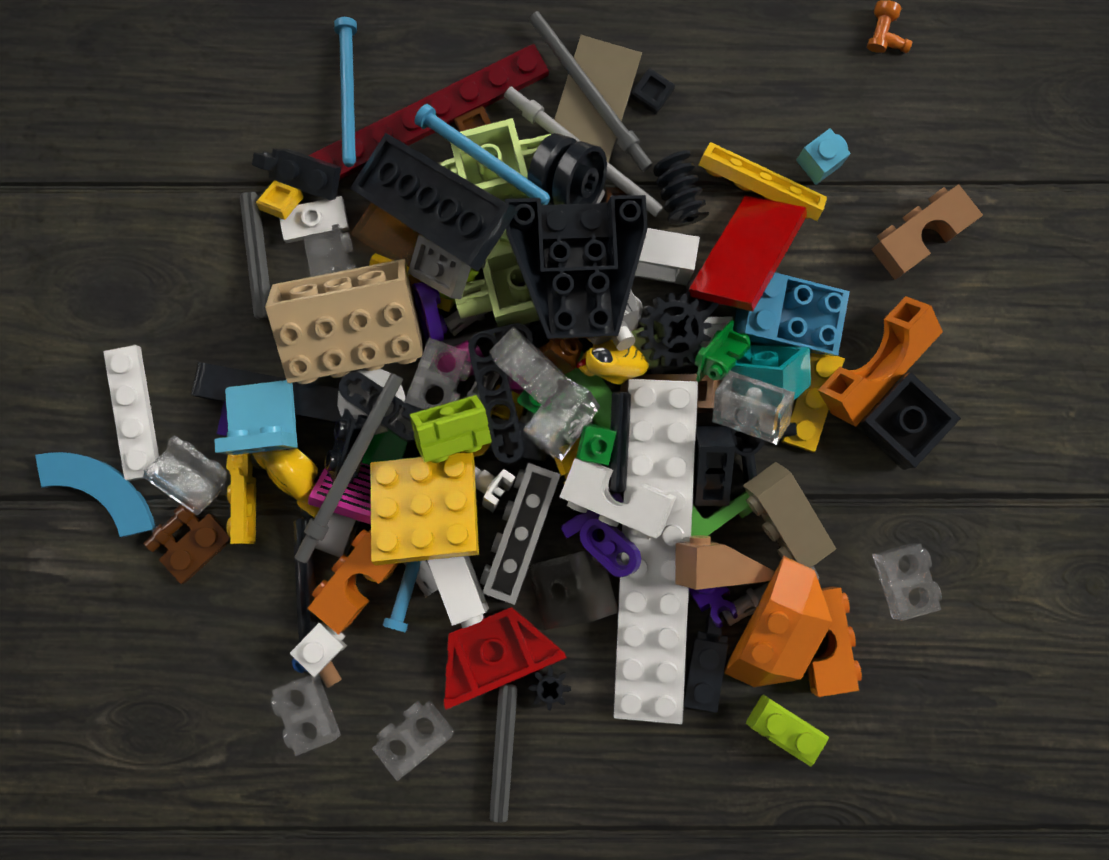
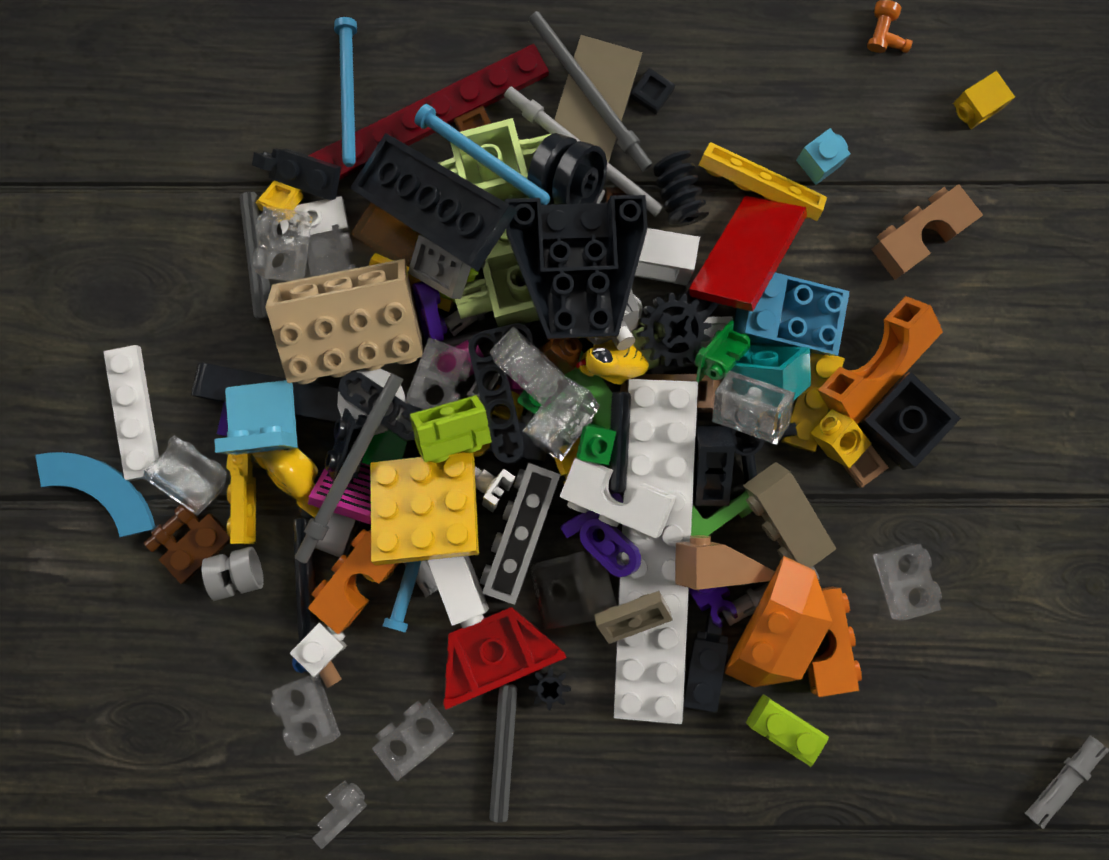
none -> light grey wheel [202,547,263,601]
none -> clear brick [252,206,312,281]
none -> clear bracket [312,780,367,849]
none -> dark tan plate [594,591,673,644]
none -> yellow brick [810,409,871,469]
none -> medium nougat tile [842,445,889,488]
none -> yellow brick [953,70,1015,129]
none -> light grey pin [1024,736,1109,829]

